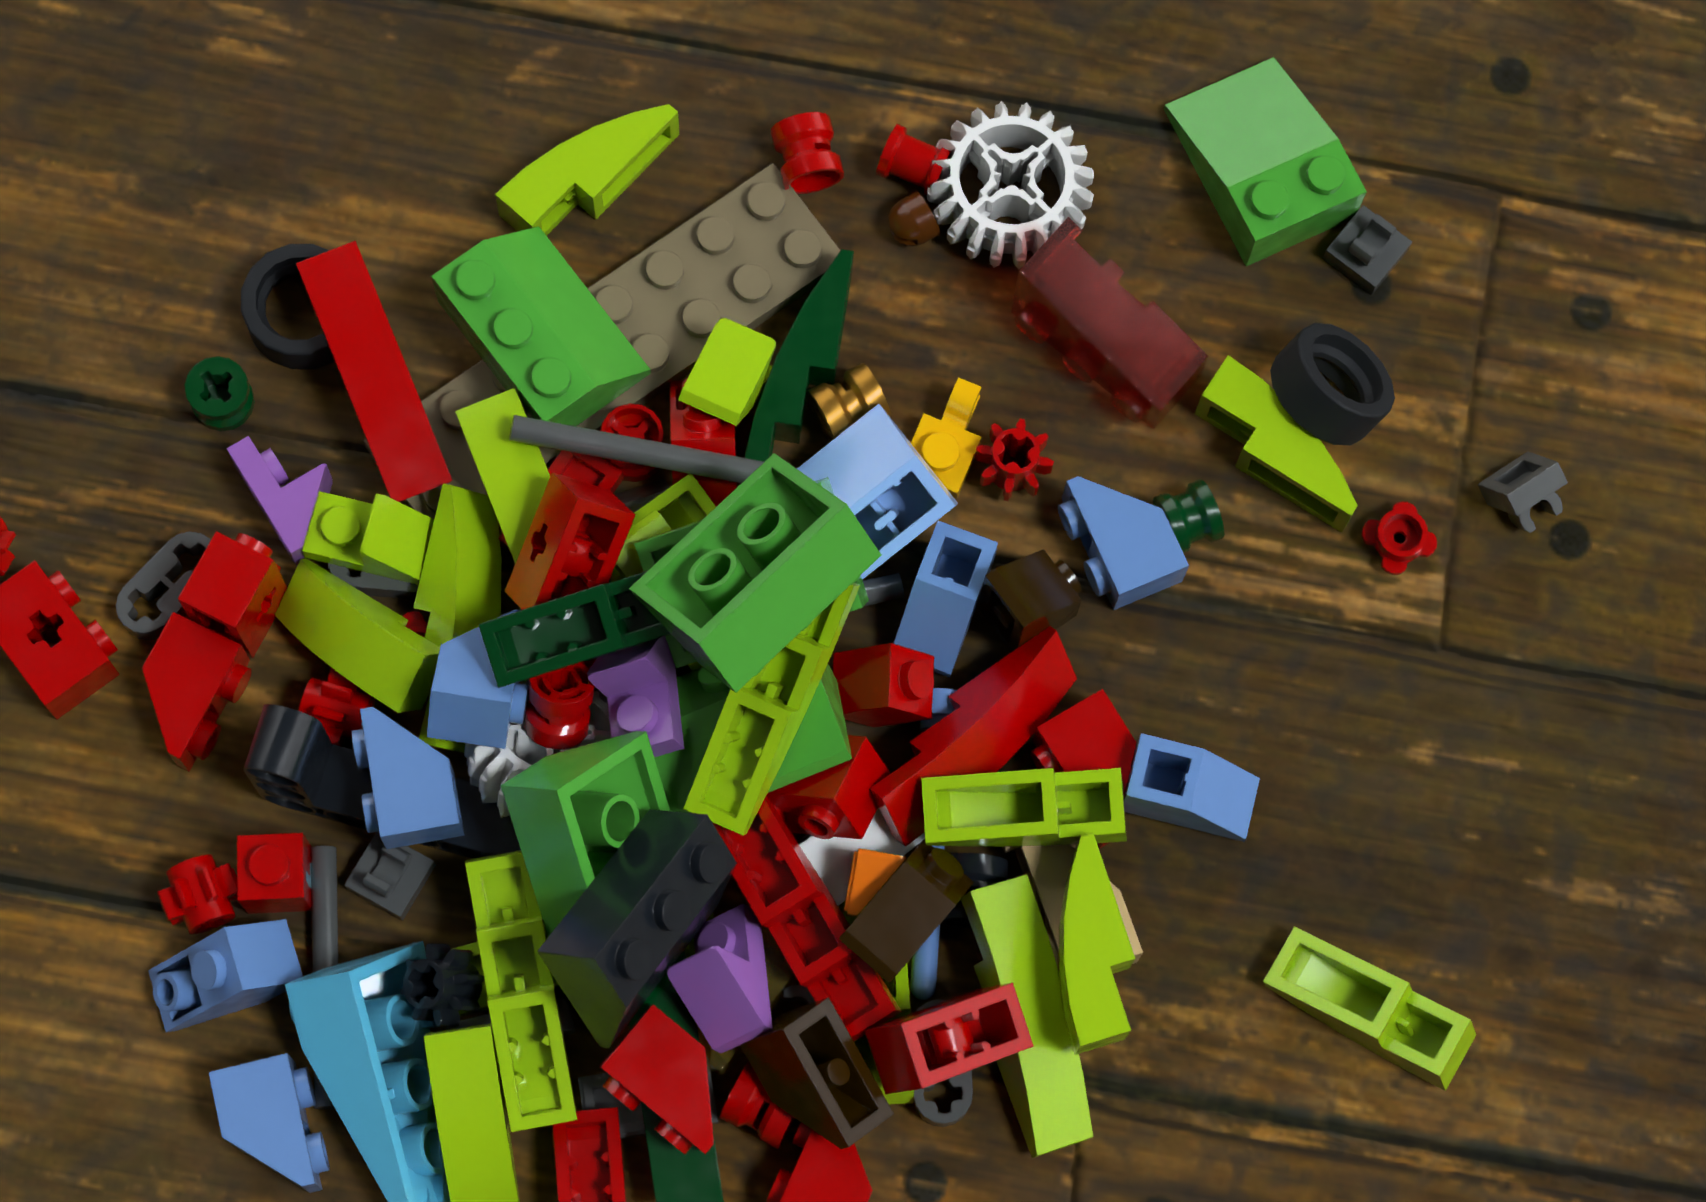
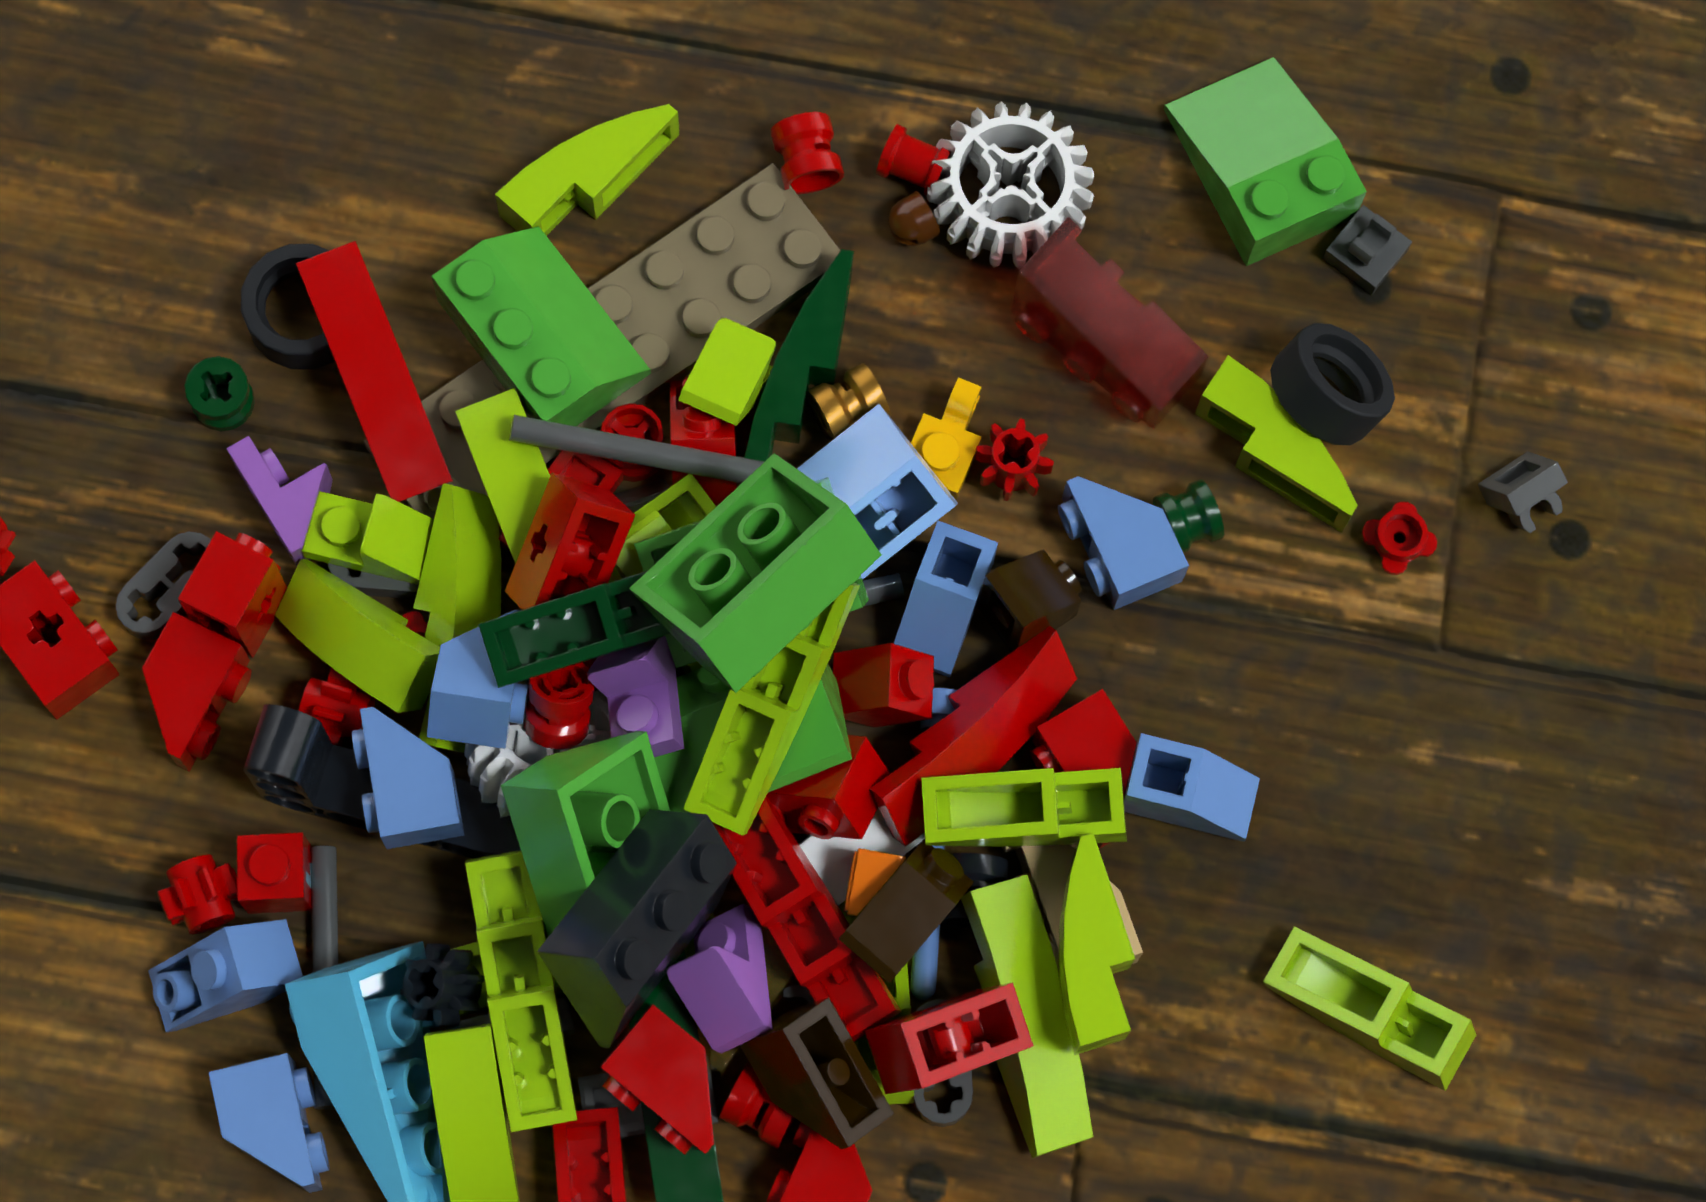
dark grey tile [344,831,436,921] -> none

